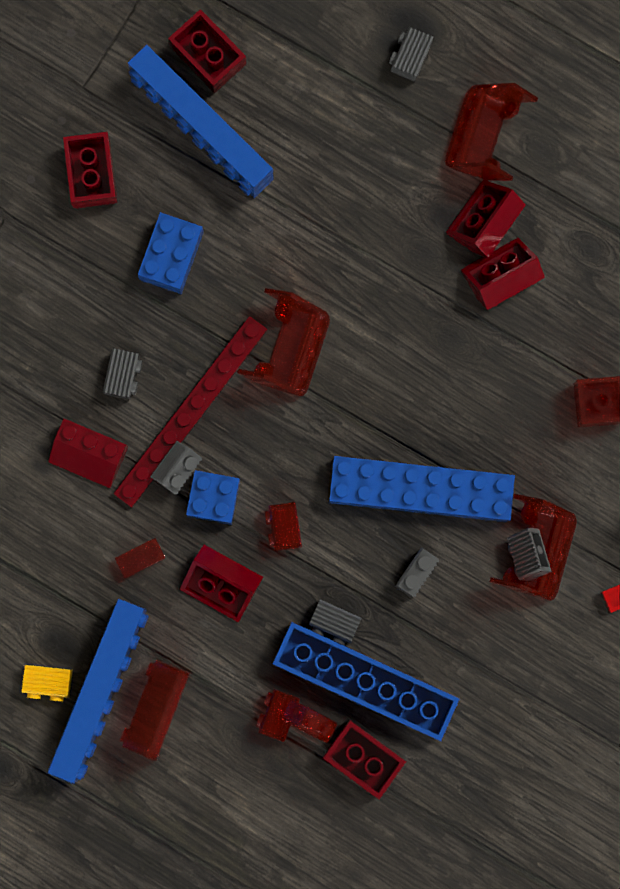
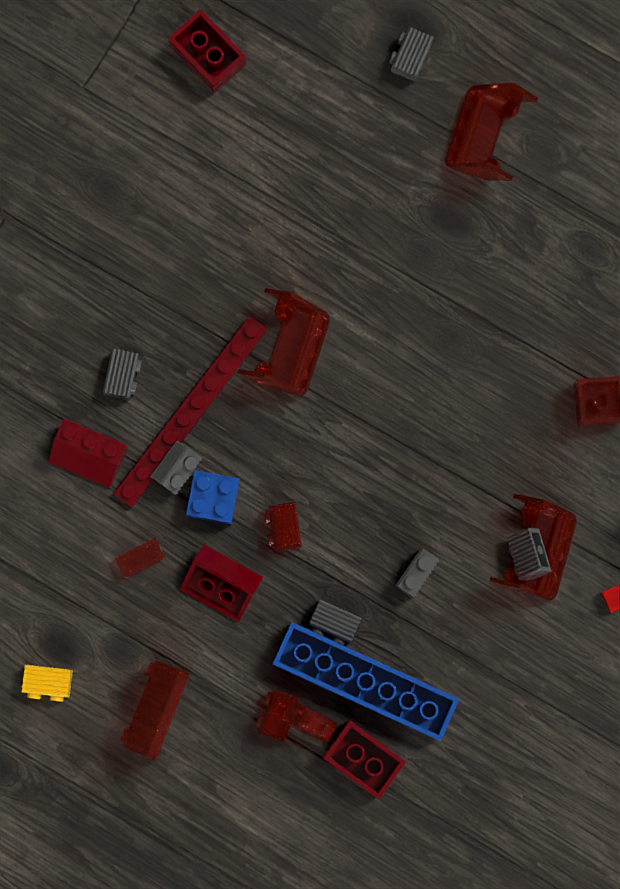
blue brick [48,599,149,784] -> none
dark red brick [63,132,118,209] -> none
blue brick [128,45,273,198] -> none
blue brick [138,212,204,294] -> none
blue brick [329,456,515,522] -> none
dark red slope [446,180,526,258] -> none
dark red slope [461,238,545,310] -> none

